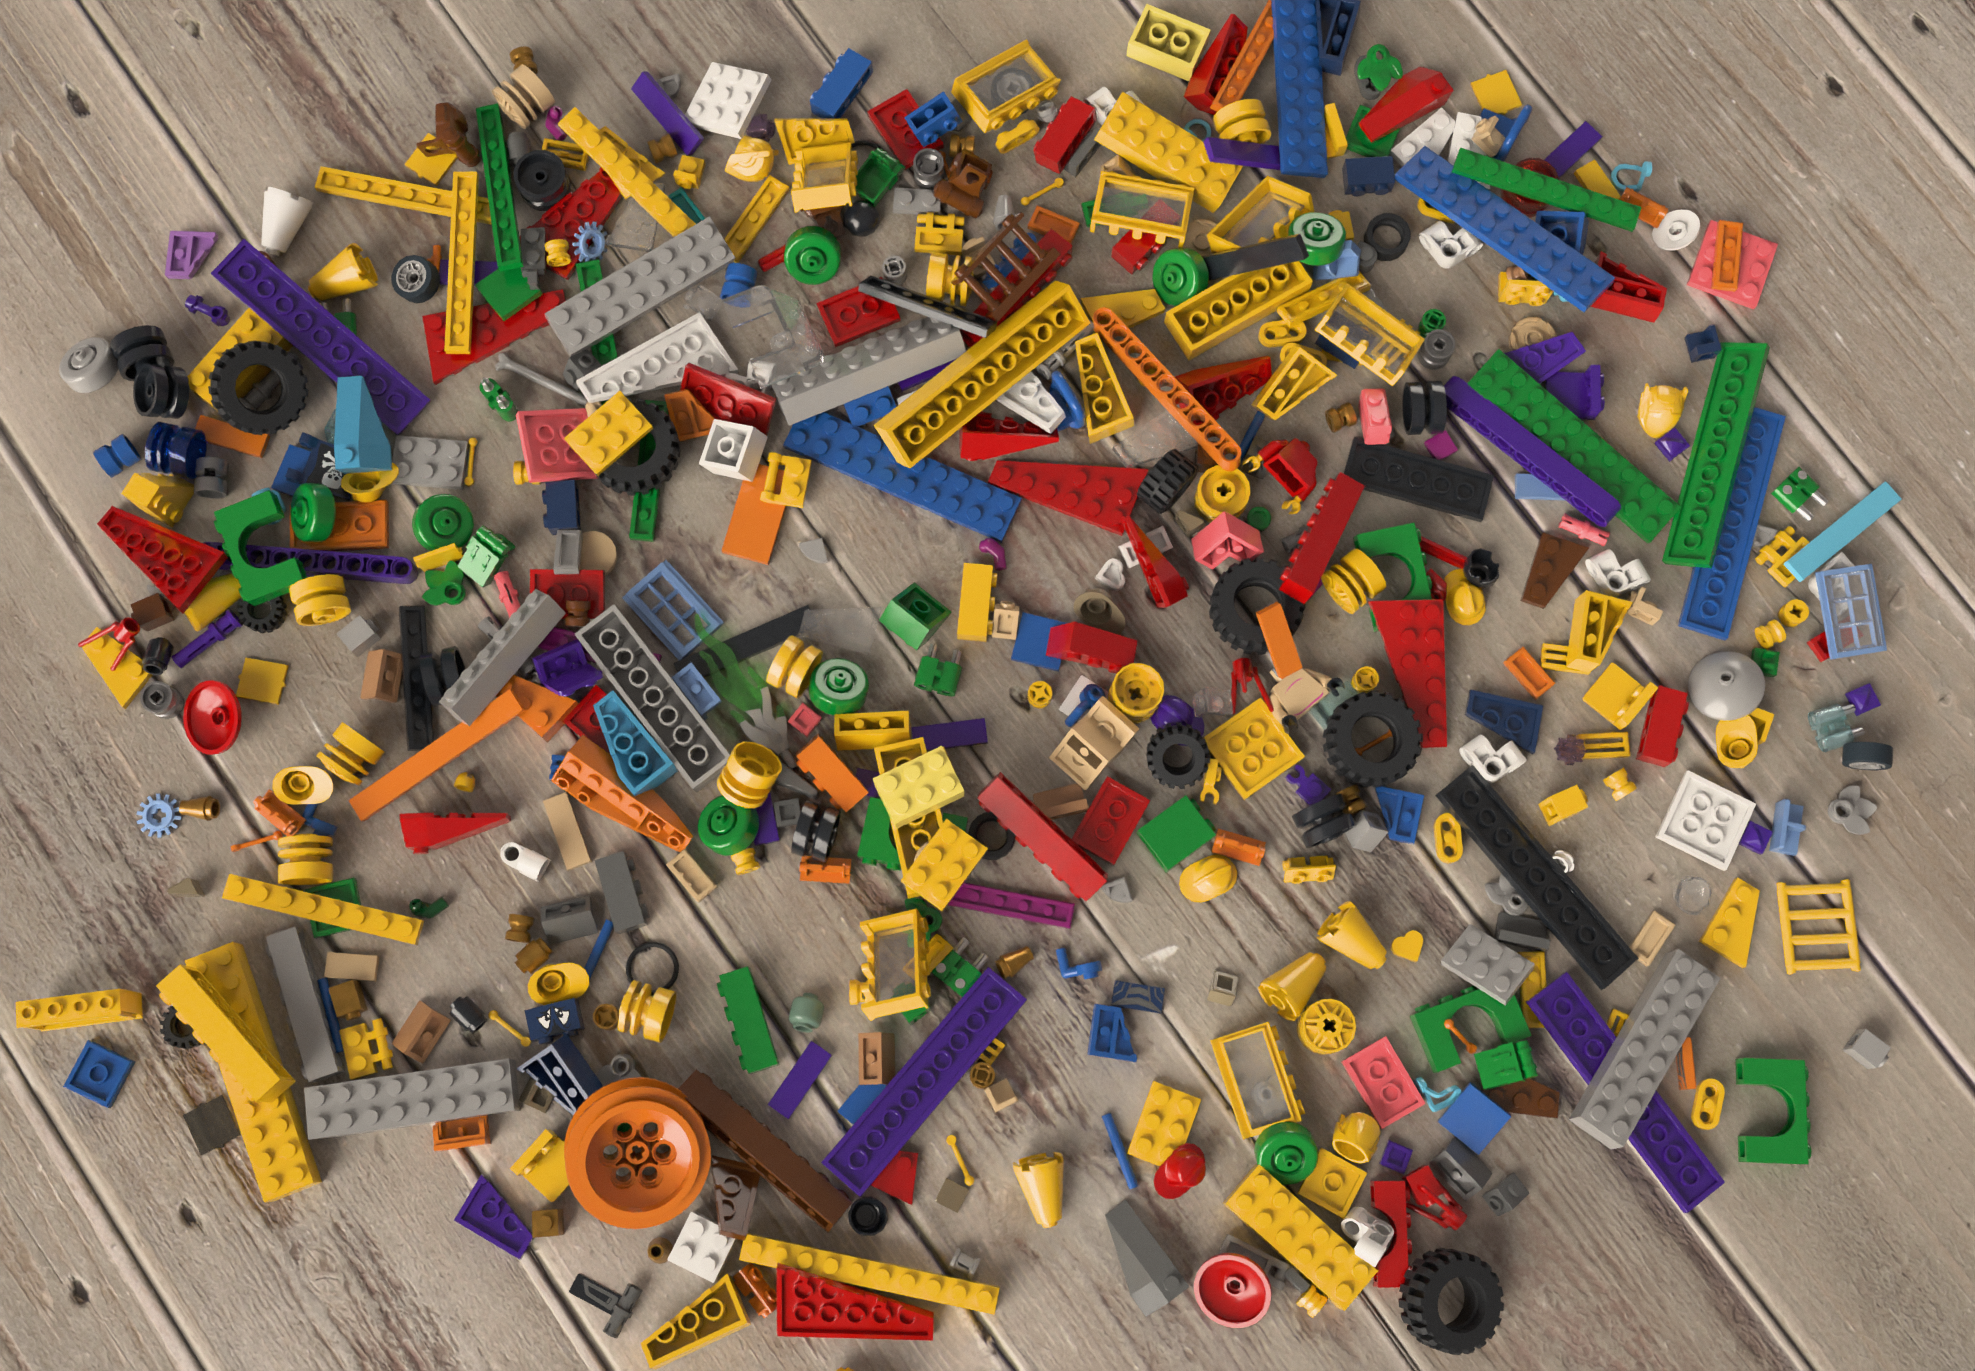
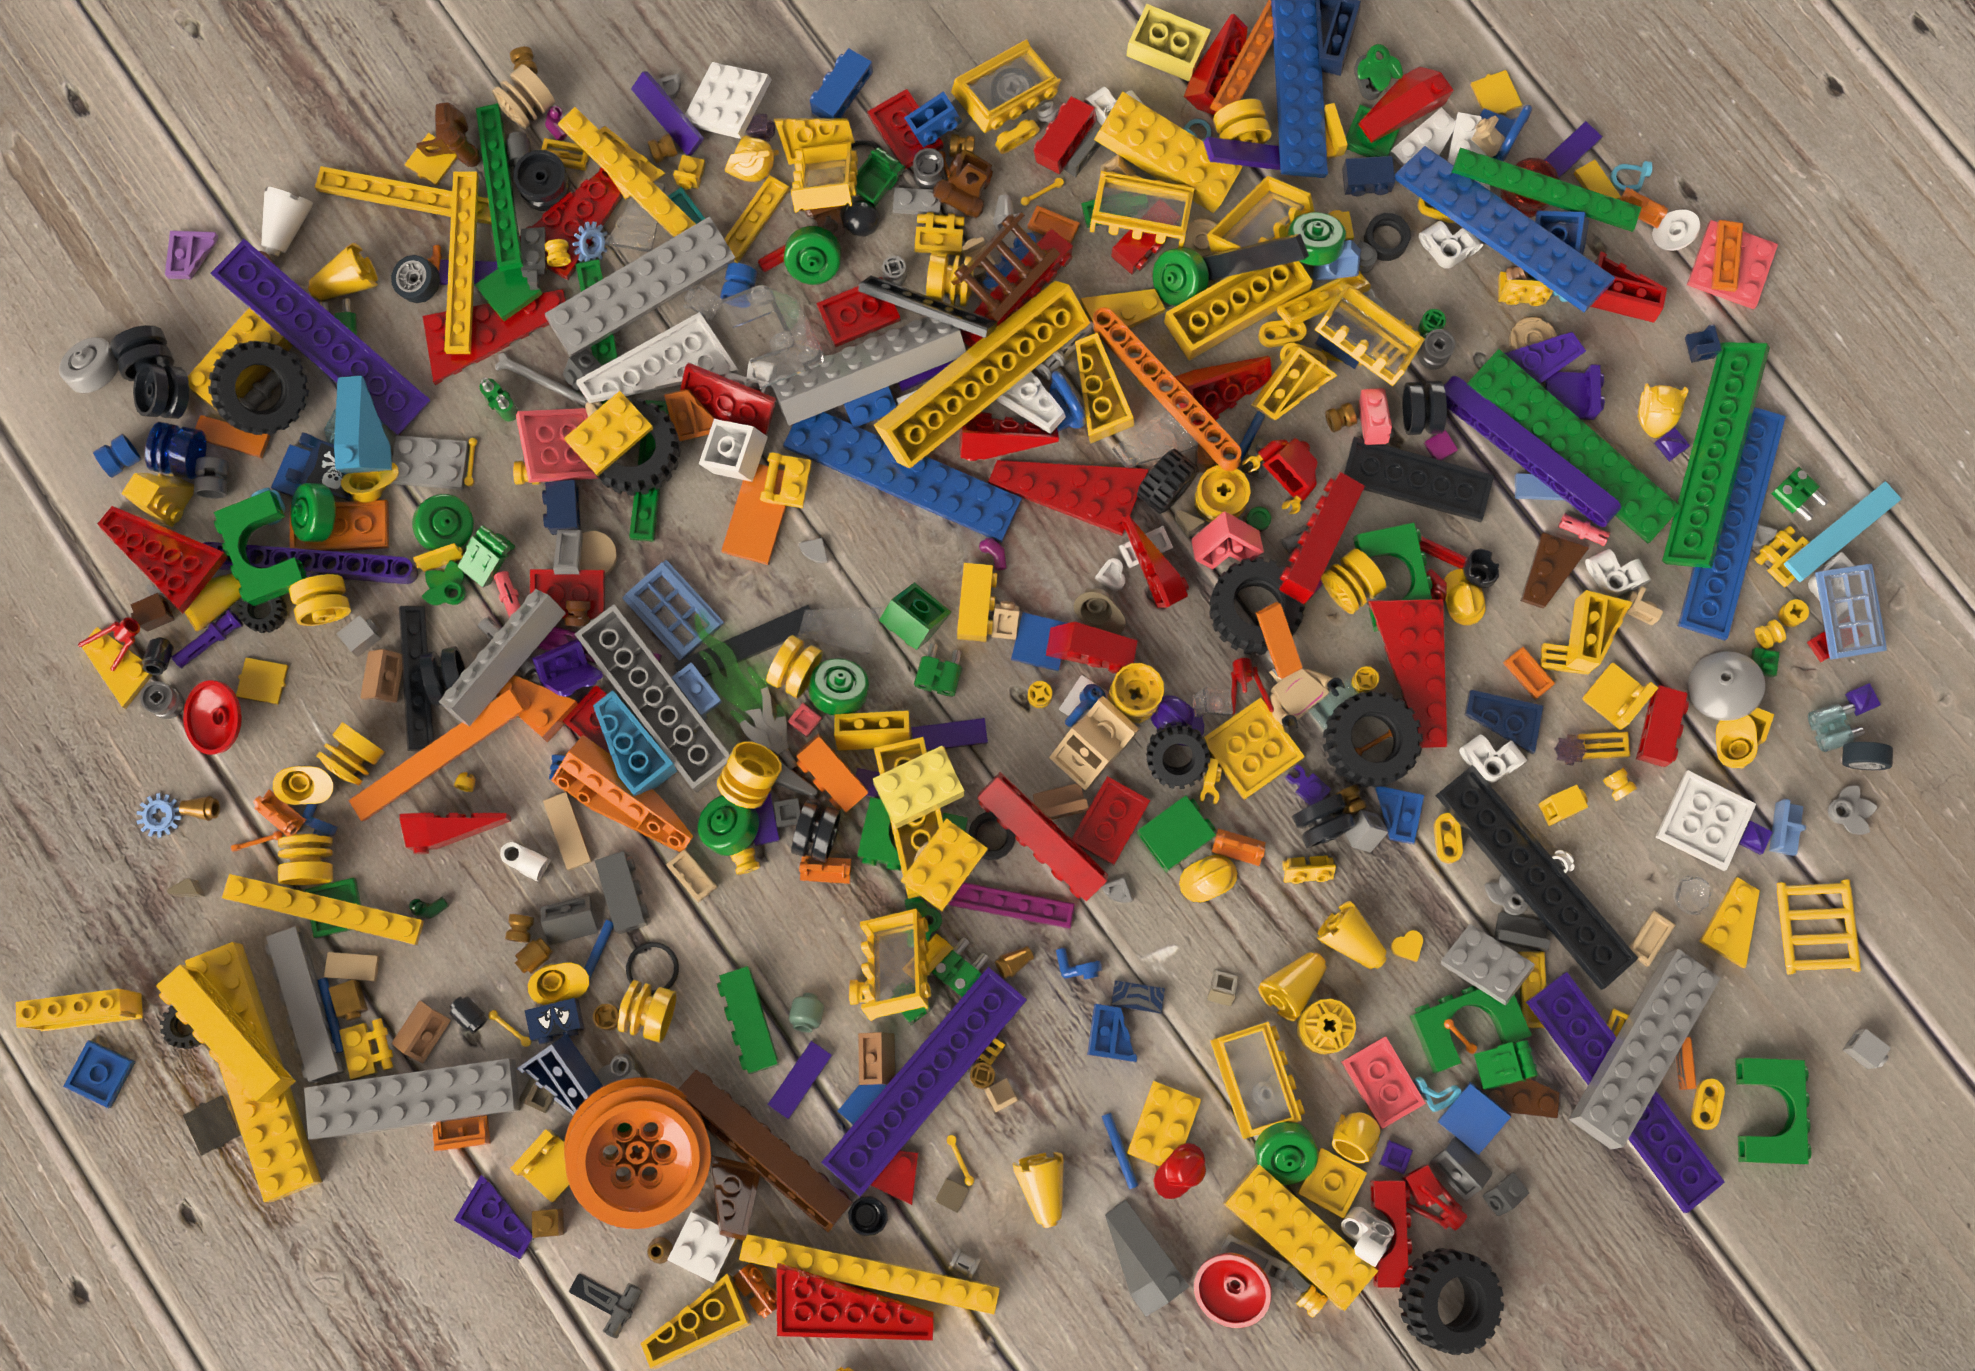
dark purple bar [185,295,230,326] -> none

